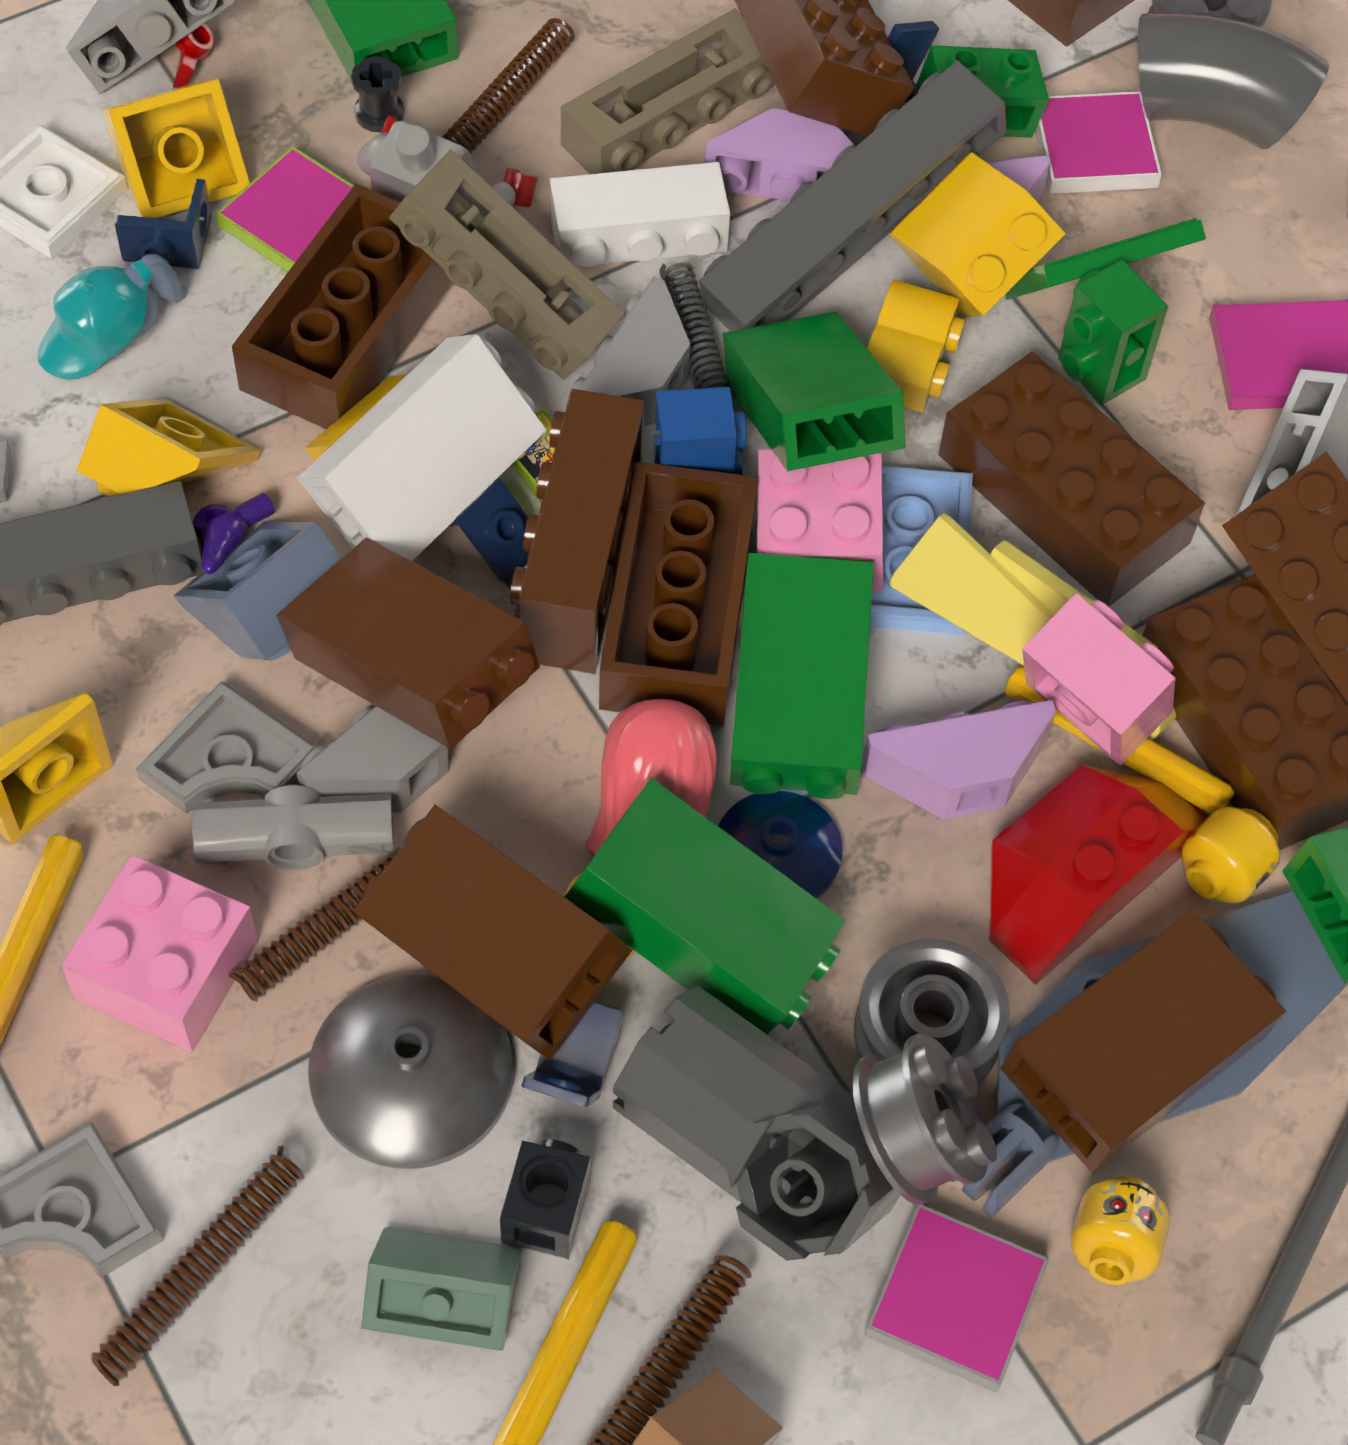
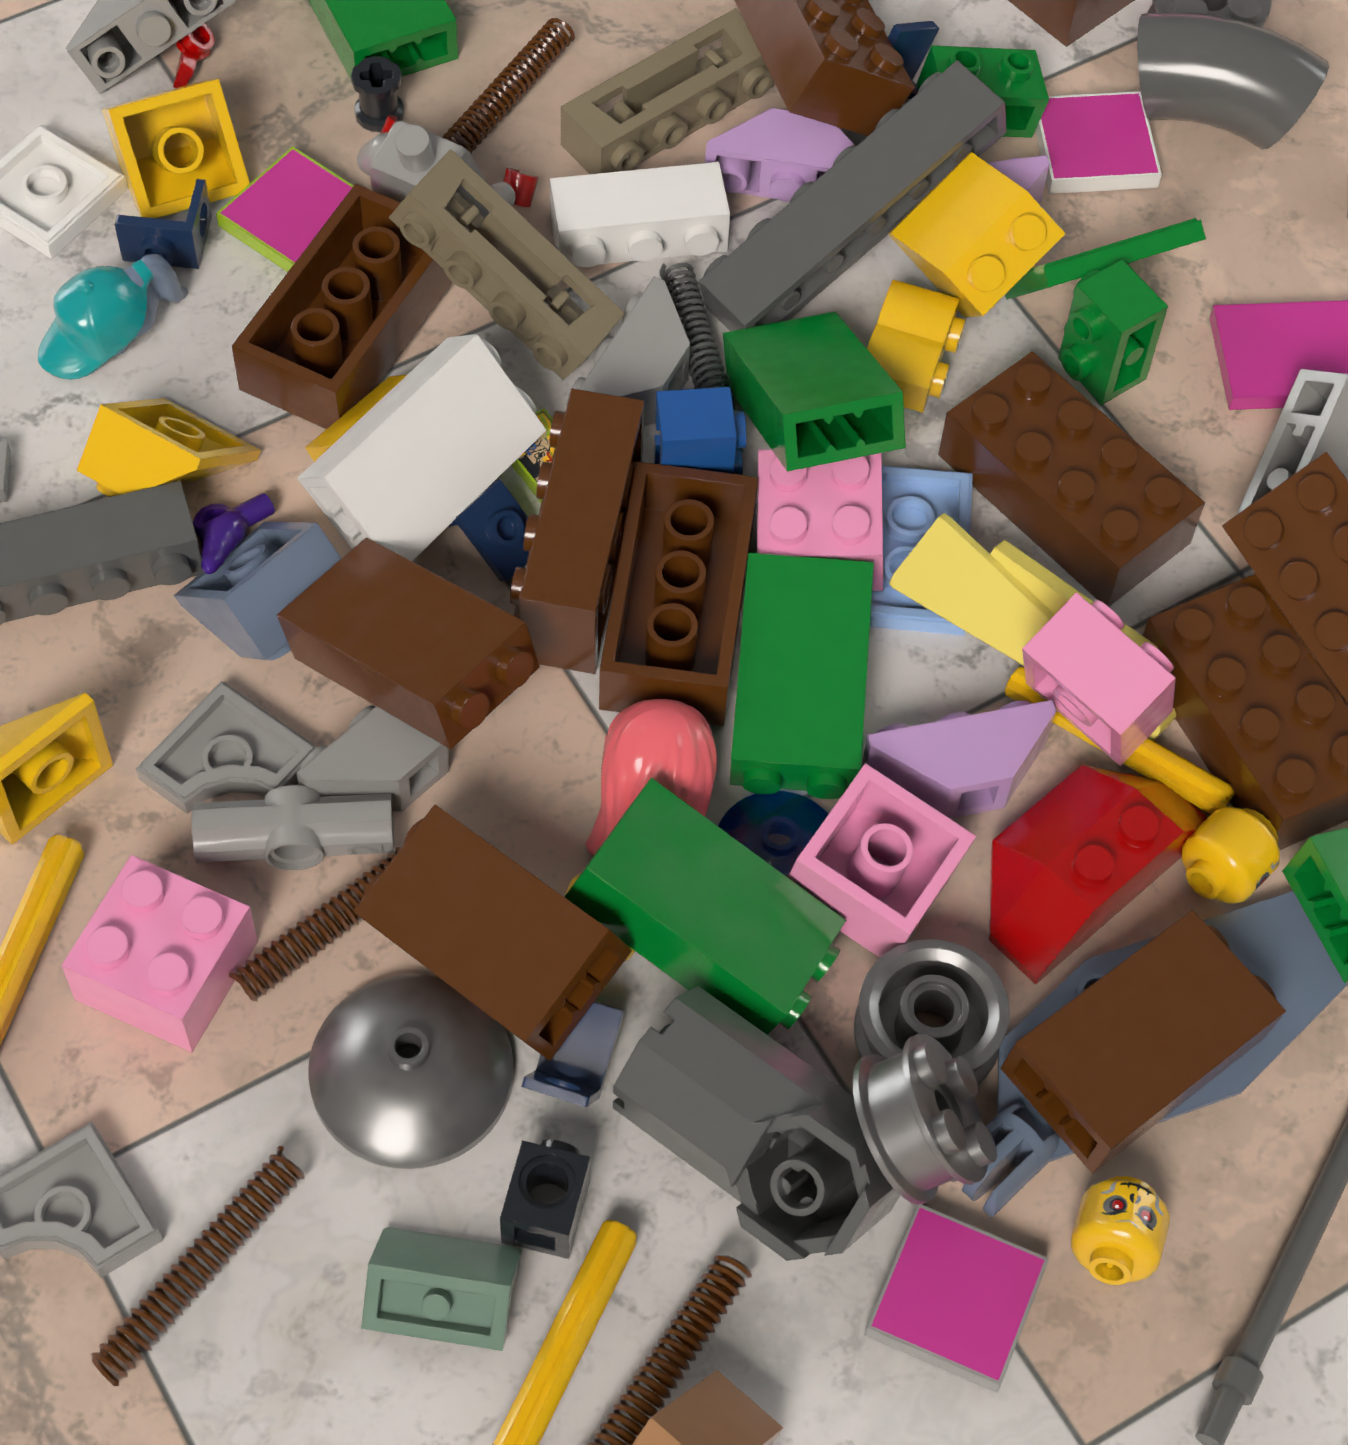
none -> bright pink brick [788,763,976,958]

